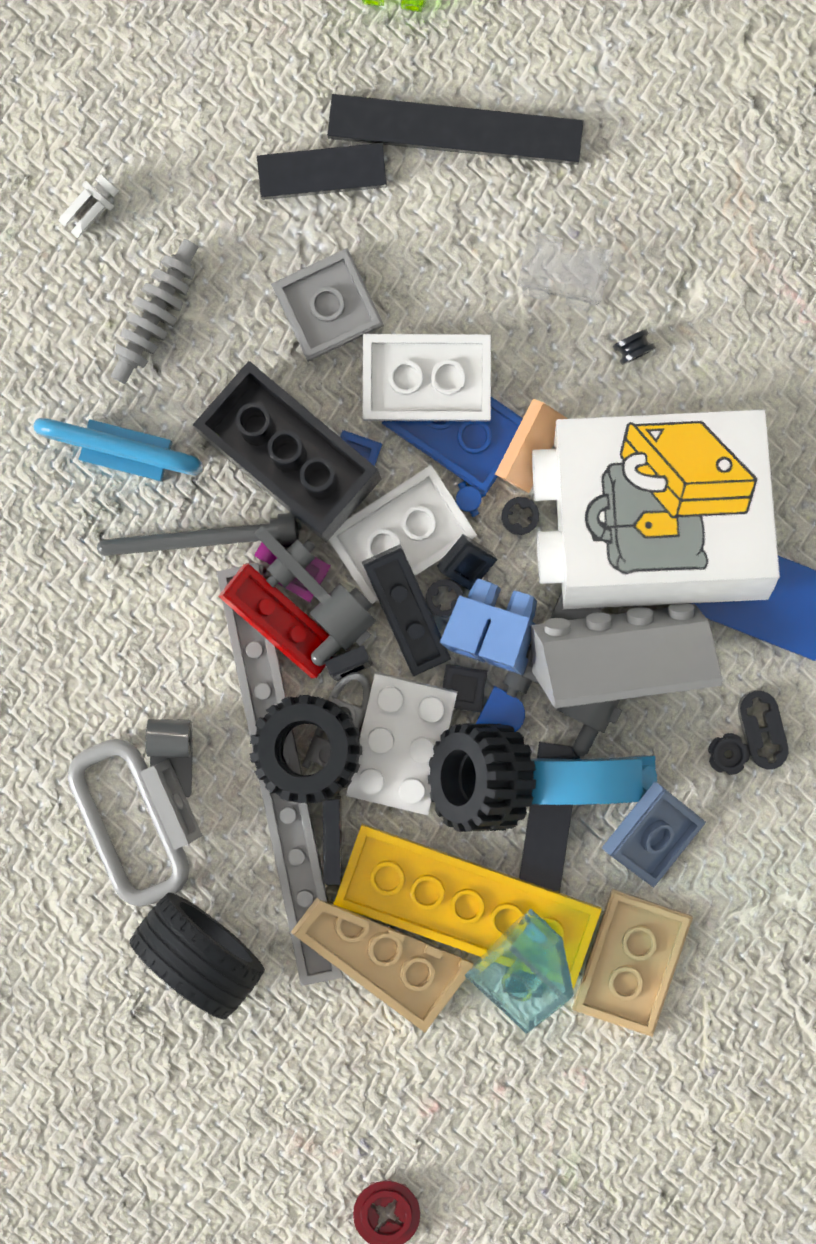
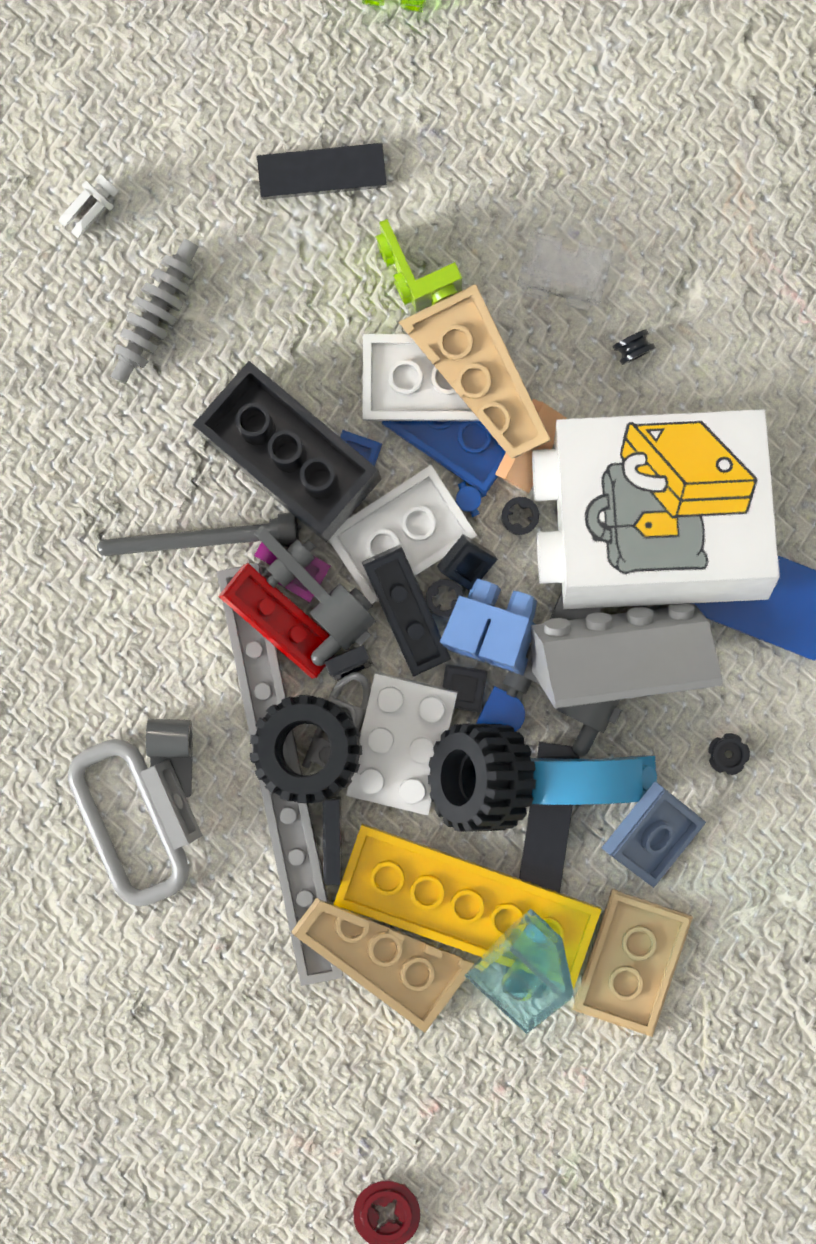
dark azure bar [33,418,203,482] -> none
black tyre [129,892,265,1019] -> none
light grey plate [271,248,384,362] -> none
black tile [327,94,584,165] -> none
black beam [738,690,789,770] -> none
none -> lime bracket [375,219,462,313]
none -> tan wing [398,284,551,459]

